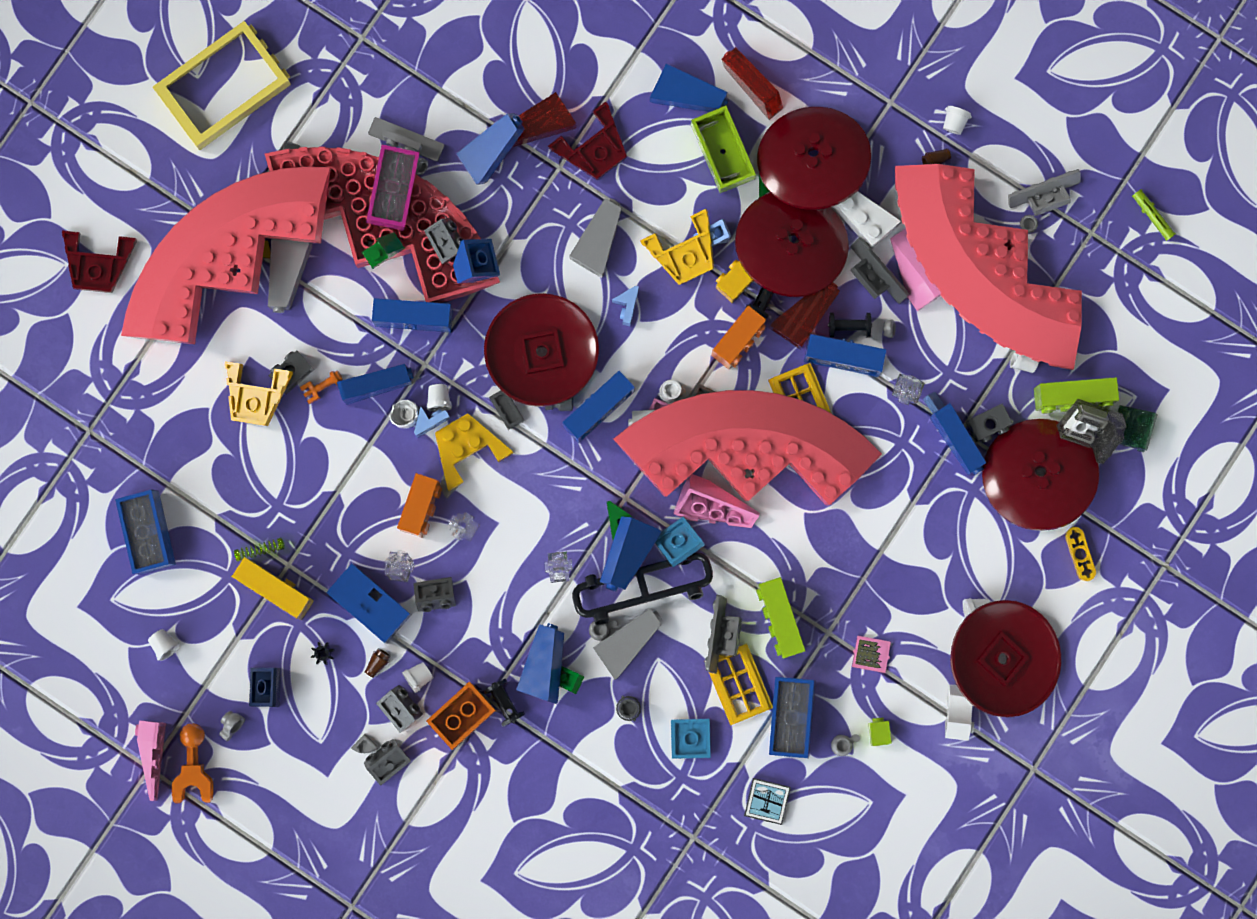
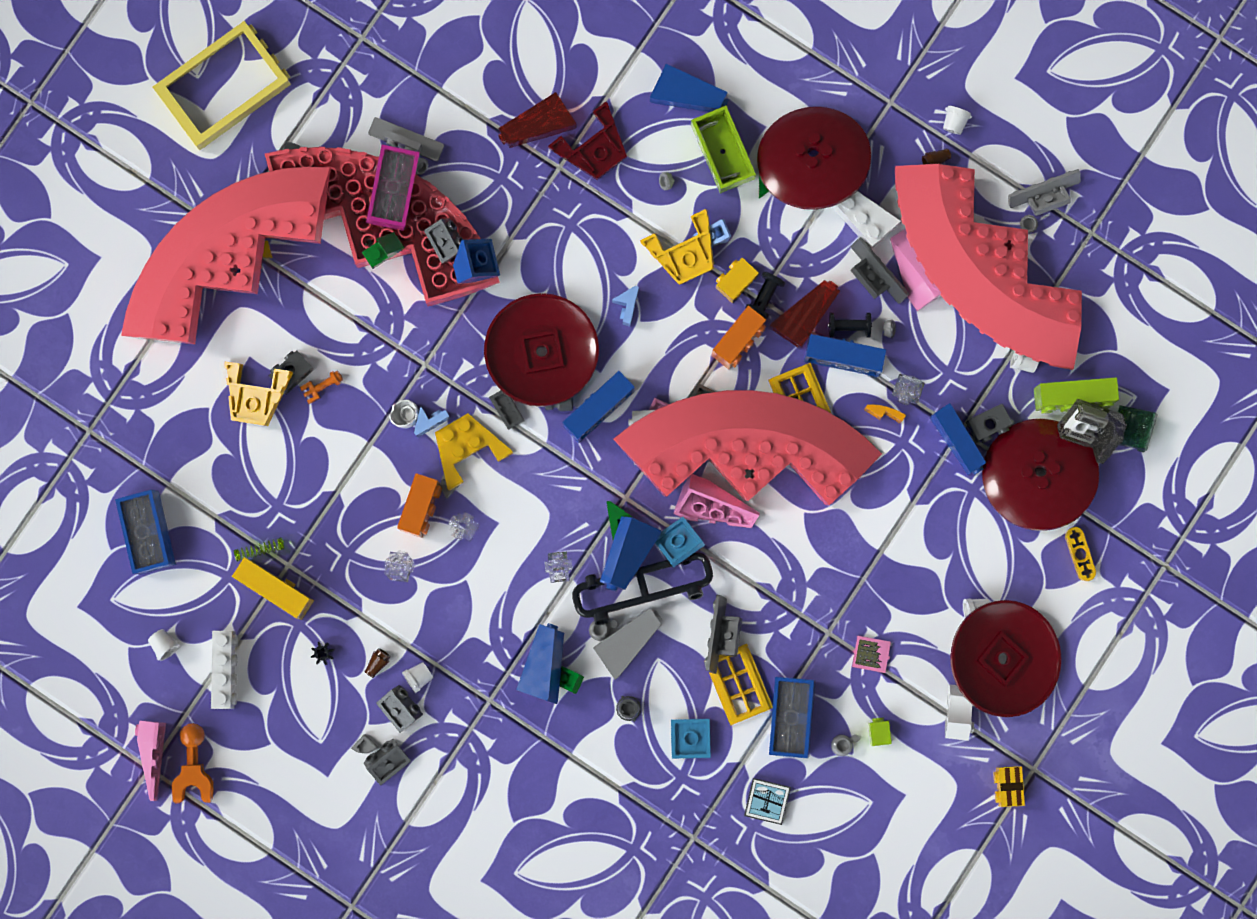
dark red wing [62,230,137,293] -> none
light grey piece [219,711,245,741] -> none
dark blue slope [249,668,281,707] -> none
light grey slope [268,239,312,313] -> none
blue brick [326,563,412,644] -> none
blue slope [337,364,414,405] -> none
blue brick [372,298,453,333] -> none
dark grey bracket [413,577,456,612] -> none
orange brick [426,681,497,750] -> none
white piece [427,384,452,412] -> none
slope [456,113,525,185] -> none
black hose [483,678,525,727] -> none
light grey slope [569,198,621,278] -> none
white piece [658,380,685,404] -> none
clear red slope [721,47,783,120] -> none
dark red dish [735,193,849,297] -> none
lime piece [756,577,805,659] -> none
medium blue slope [923,392,945,414] -> none
lime pin [1132,189,1176,241] -> none
none -> white brick [211,631,238,709]
none -> light grey piece [659,172,675,190]
none -> light orange slope [864,404,906,423]
none -> brick [993,766,1025,807]

